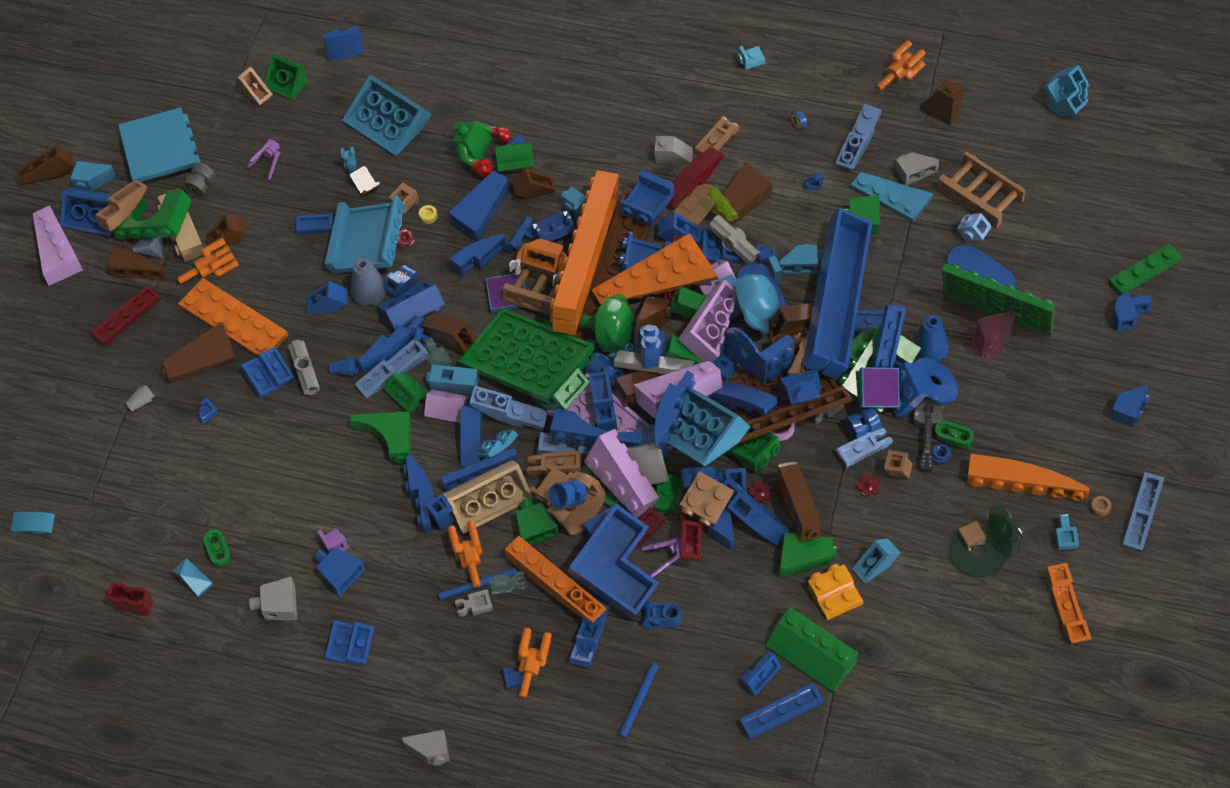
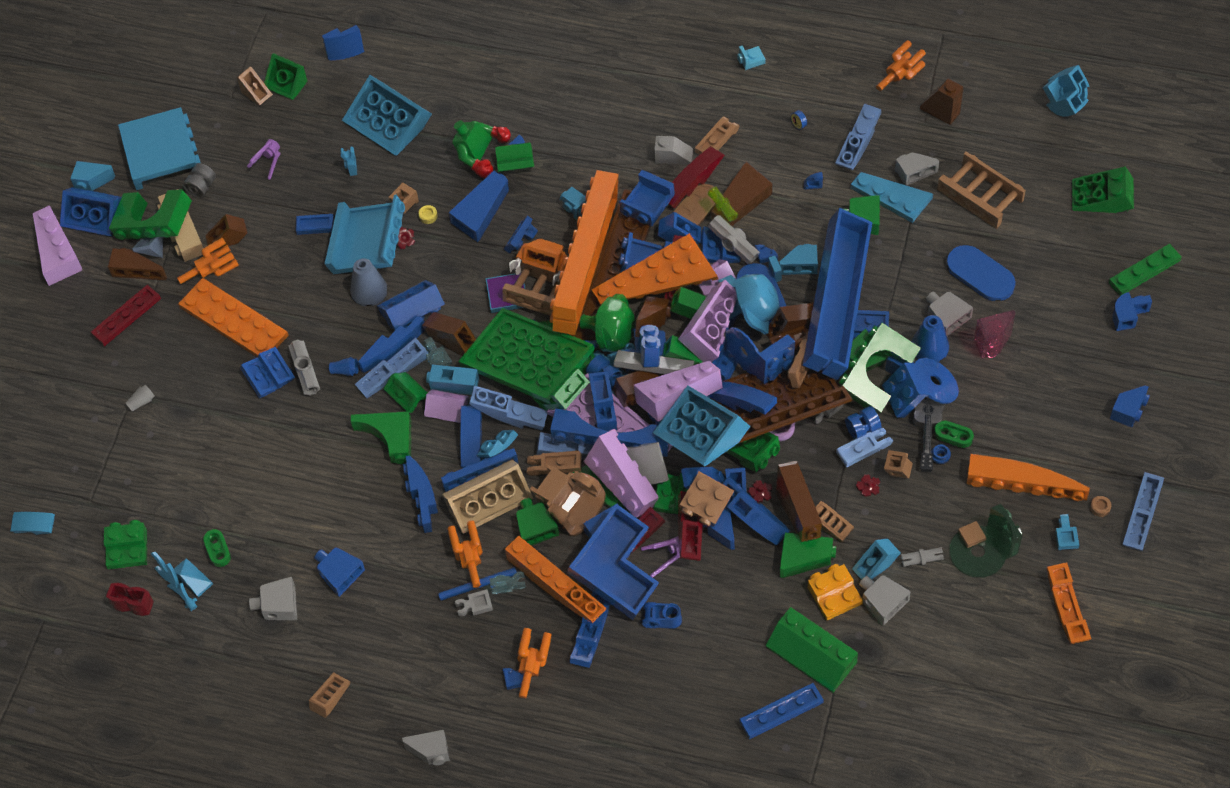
reddish brown slope [17,144,74,184] -> none
medium nougat slope [95,180,147,232] -> none
reddish brown slope [161,322,236,383] -> none
blue tile [199,397,219,423] -> none
blue slope [306,281,348,314] -> none
medium lavender panel [317,529,348,554] -> none
blue slope [324,620,375,665] -> none
bracket [350,166,380,196] -> none
blue leg [384,265,419,297] -> none
blue hand [411,326,433,343] -> none
blue leg [426,494,454,530] -> none
blue slope [450,234,506,277] -> none
reddish brown slope [512,168,557,199] -> none
blue hinge [532,210,576,241] -> none
blue wheel [549,480,587,509] -> none
blue bar [618,663,659,739] -> none
blue slope [655,370,696,449] -> none
blue hinge [740,651,782,696] -> none
blue torso [780,368,822,404] -> none
dark purple tile [860,367,900,408] -> none
blue plate [872,304,906,368] -> none
green plate [942,263,1055,336] -> none
light blue brick [957,213,991,242] -> none
none -> green plate [104,520,147,570]
none -> dark azure piece [151,552,197,611]
none -> medium nougat slope [309,672,350,718]
none -> medium nougat slope [816,501,854,542]
none -> light grey torso [859,575,911,626]
none -> light grey pin [901,547,944,567]
none -> light grey torso [926,292,973,336]
none -> green slope [1072,166,1134,213]

